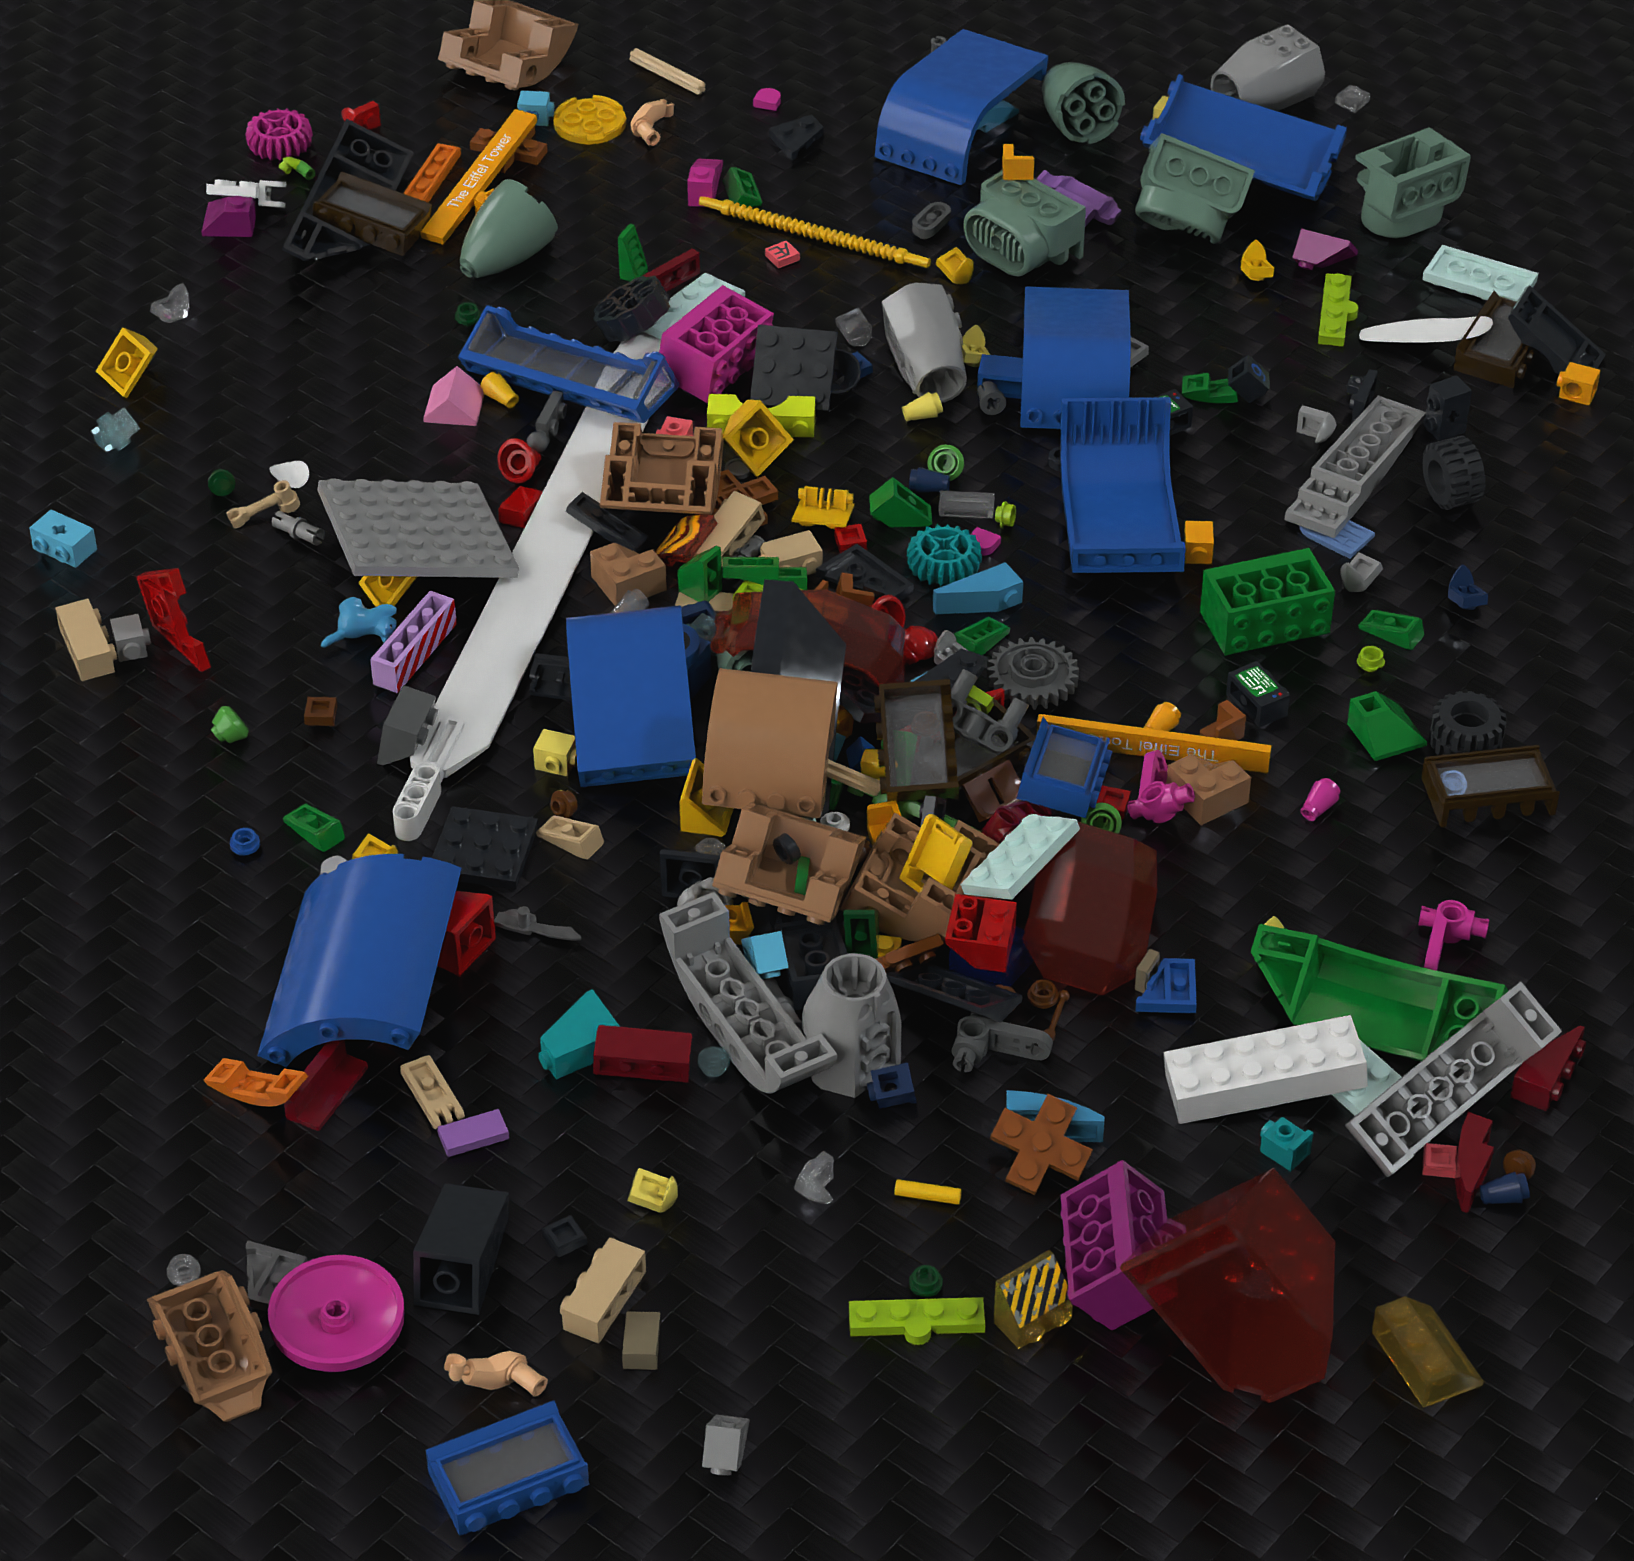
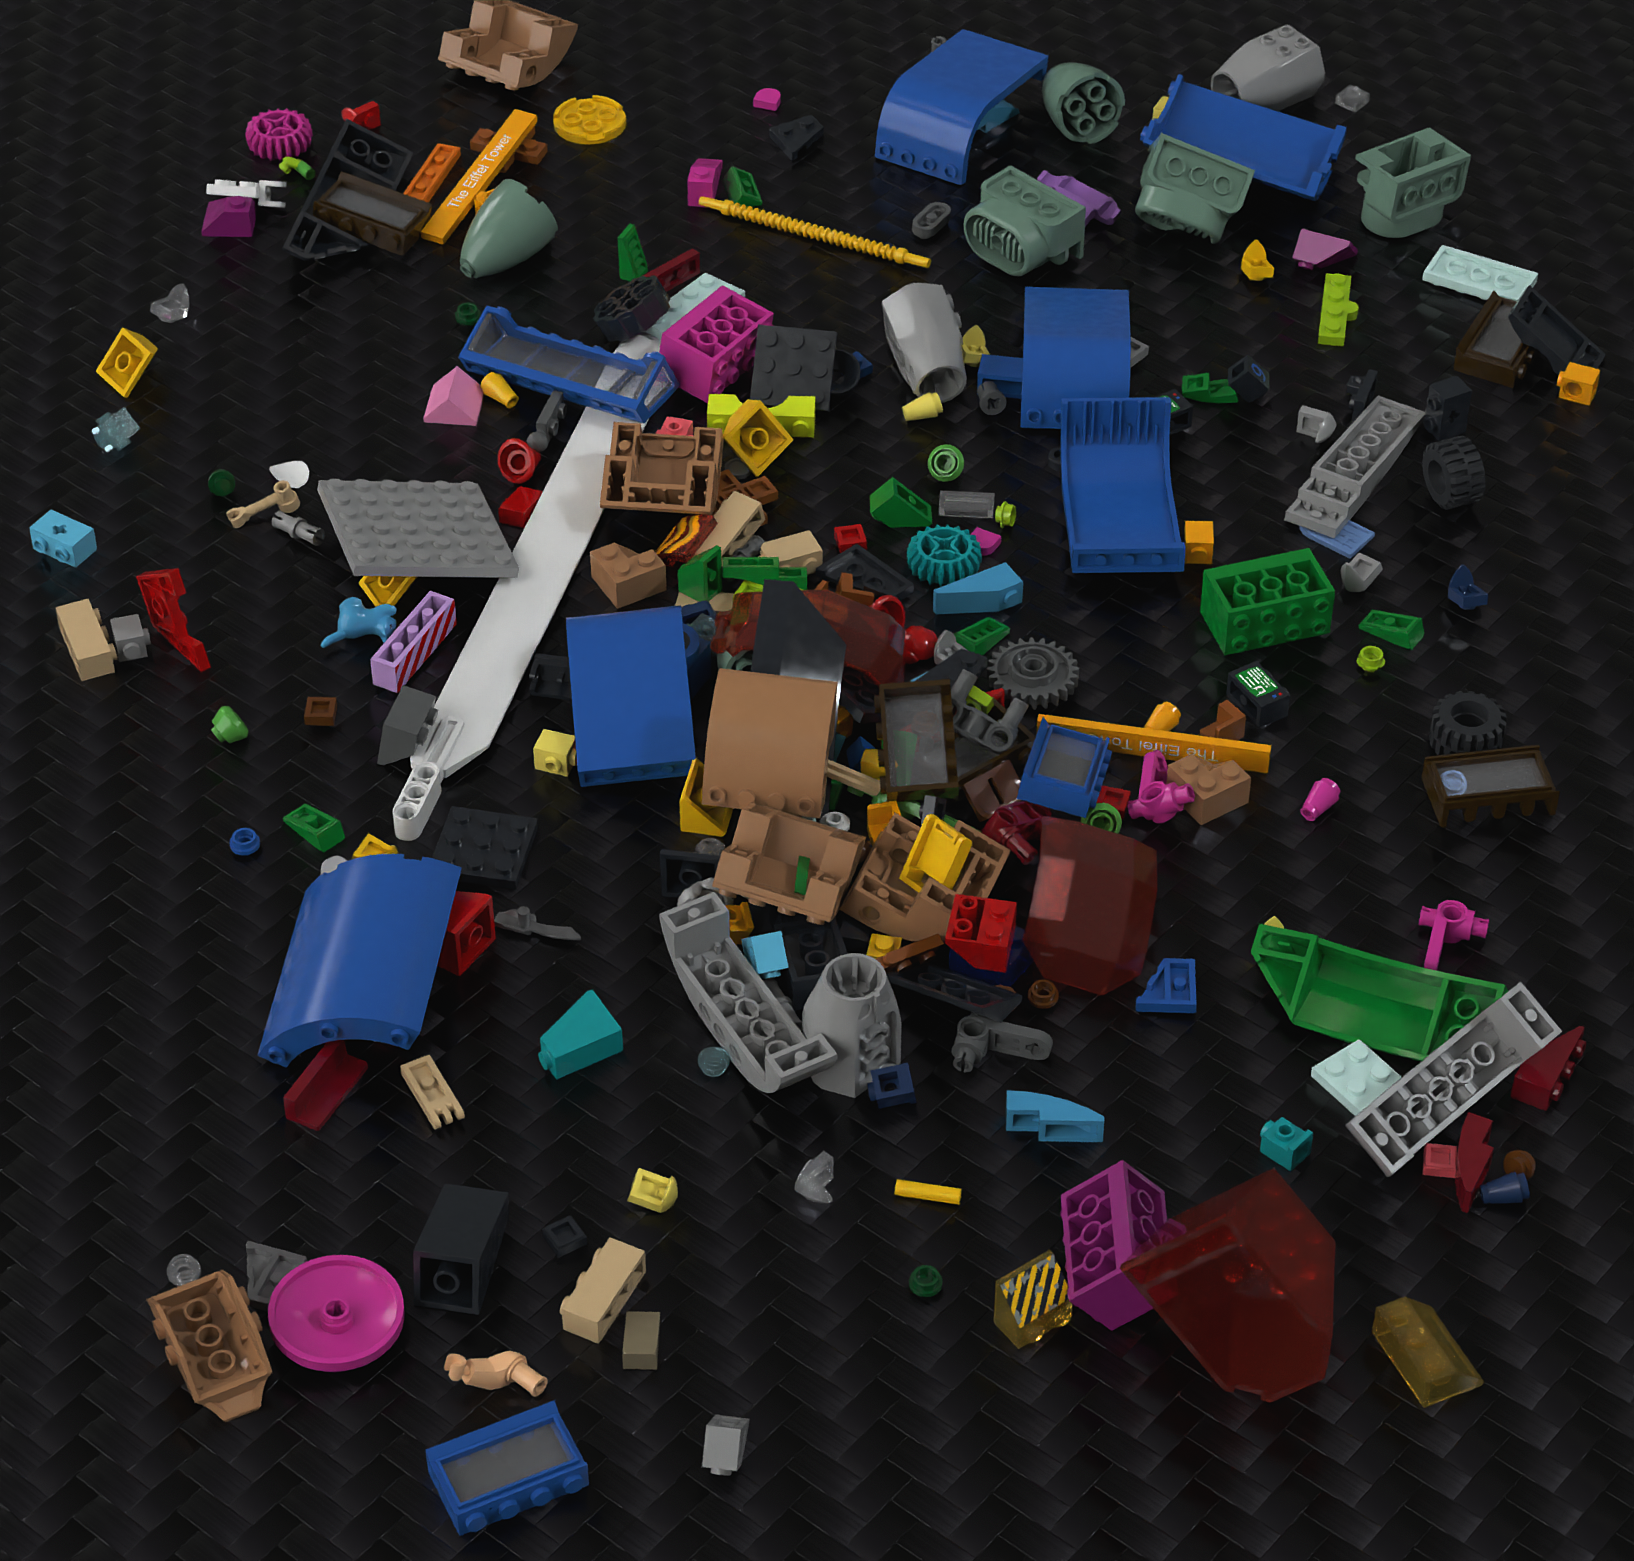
orange slope [204,1058,308,1107] -> none
medium lavender tile [437,1109,509,1157] -> none
medium azure brick [517,91,554,126] -> none
tan slope [536,815,604,859] -> none
reddish brown plate [550,790,577,818] -> none
black tile [565,492,649,553] -> none
dark red panel [594,1025,692,1083] -> none
clear cone [610,589,649,613] -> none
tan axle [629,48,706,95] -> none
light nougat arm [631,99,674,146] -> none
coral tile [765,240,800,269] -> none
black tile [773,833,801,865] -> none
yellow hinge [791,486,854,529] -> none
clear plate [835,308,872,346] -> none
dark green slope [843,910,879,959] -> none
lime hinge [849,1297,985,1345] -> none
dark blue cone [909,467,950,494] -> none
yellow plate [936,247,974,284] -> none
light aqua plate [960,814,1080,900] -> none
dark orange plate [990,1094,1093,1195] -> none
light orange panel [1002,144,1034,180] -> none
reddish brown hinge [1044,990,1070,1041] -> none
dark tan tile [1135,949,1160,993] -> none
white brick [1164,1015,1368,1124] -> none
green slope [1347,691,1427,761] -> none
white sticker [1359,316,1493,343] -> none

